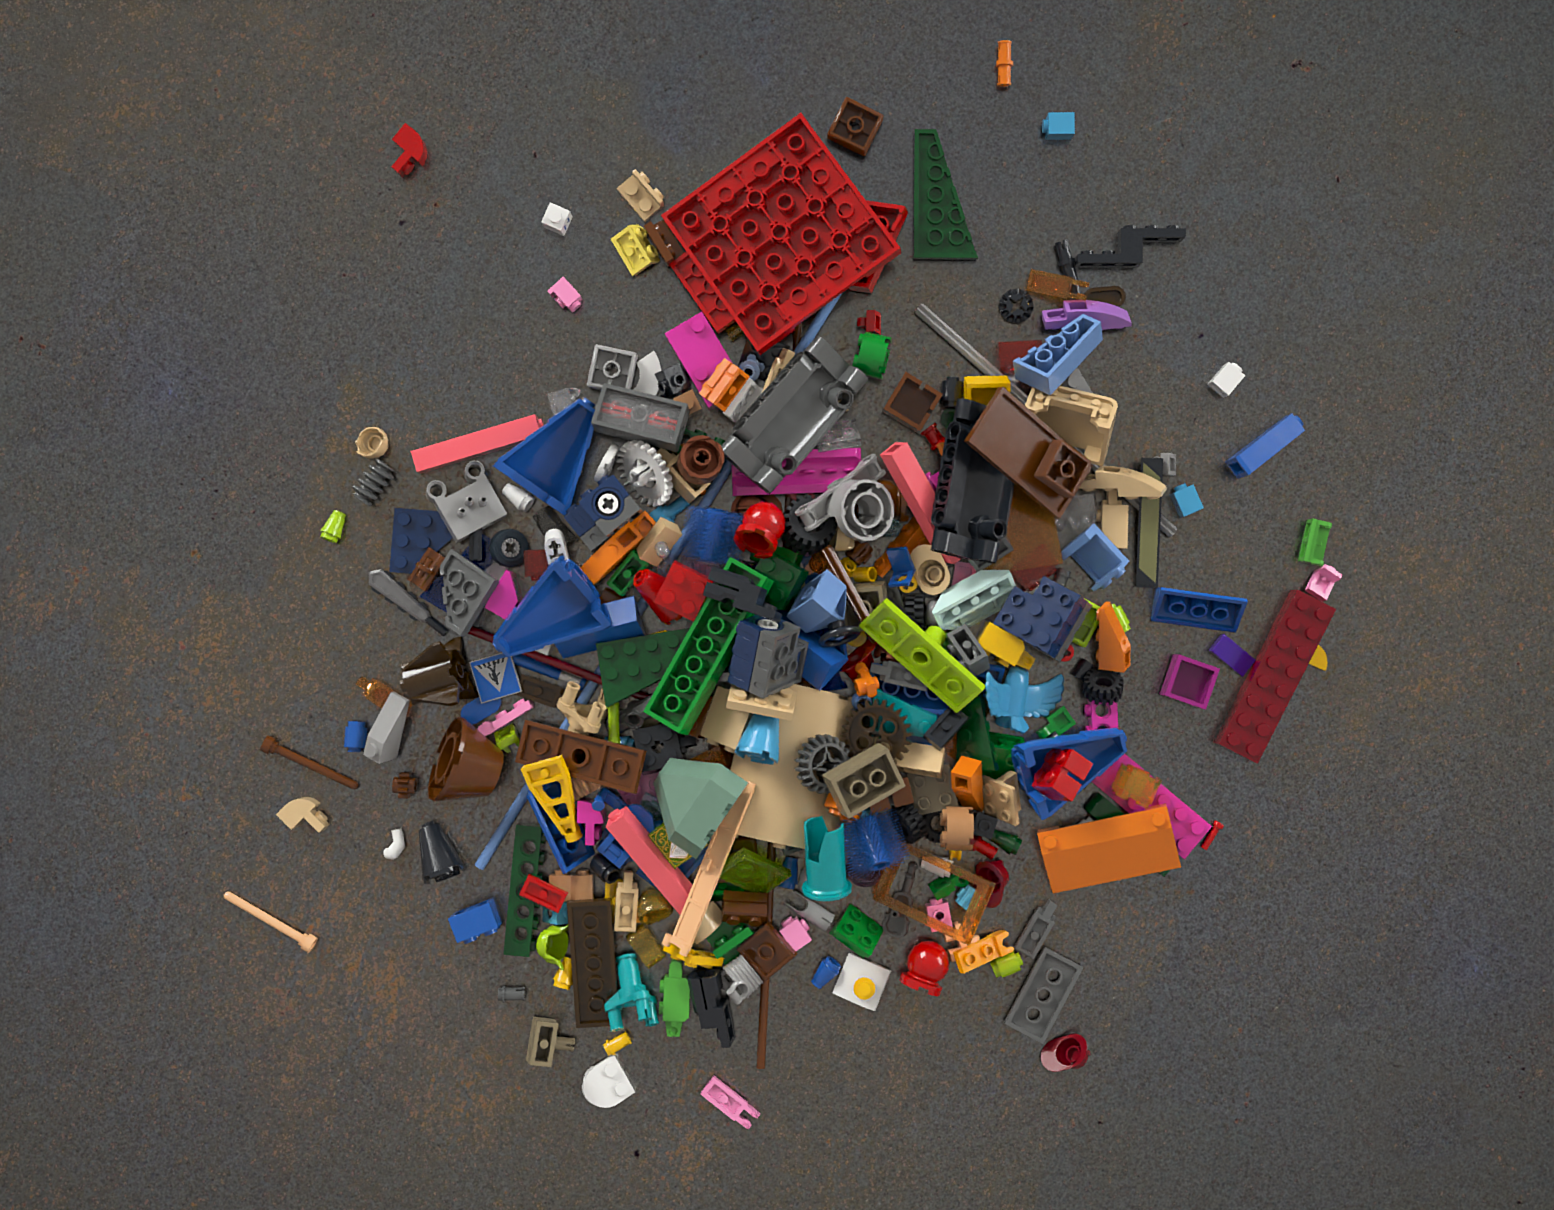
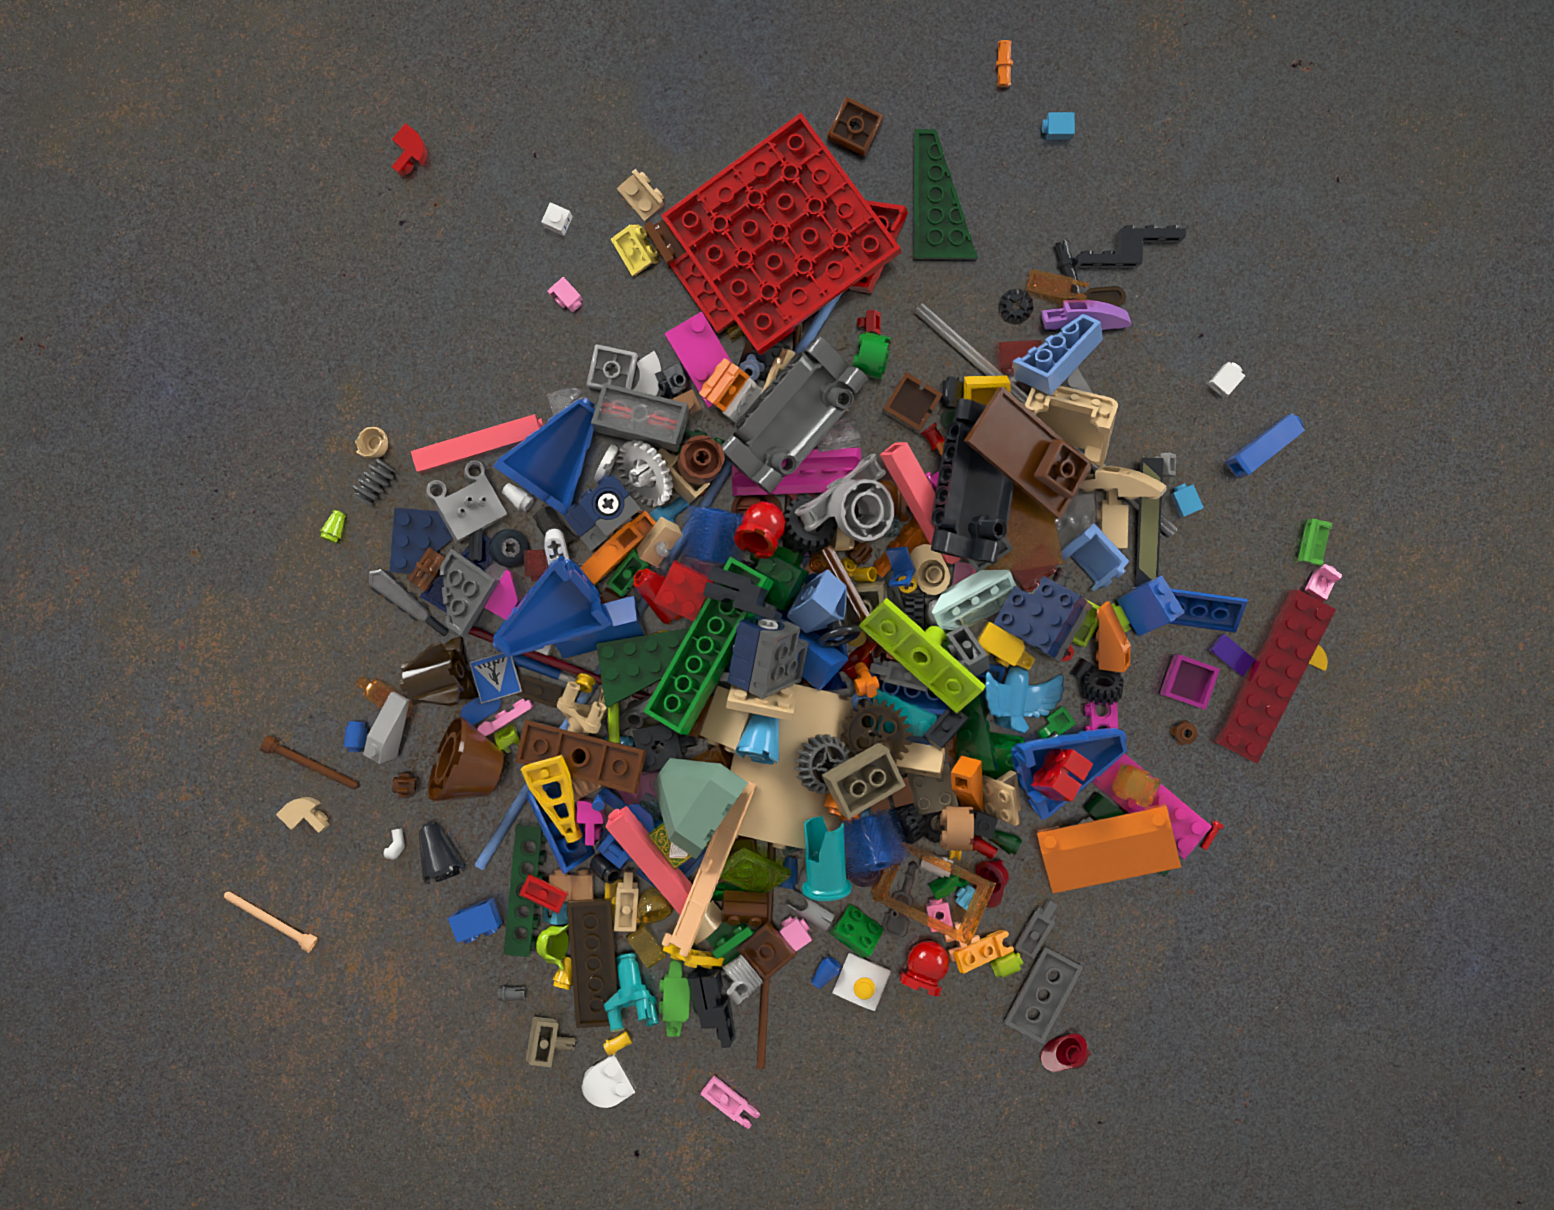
none -> yellow bush [575,673,596,693]
none -> blue brick [1116,575,1185,637]
none -> reddish brown brick [1171,720,1198,745]

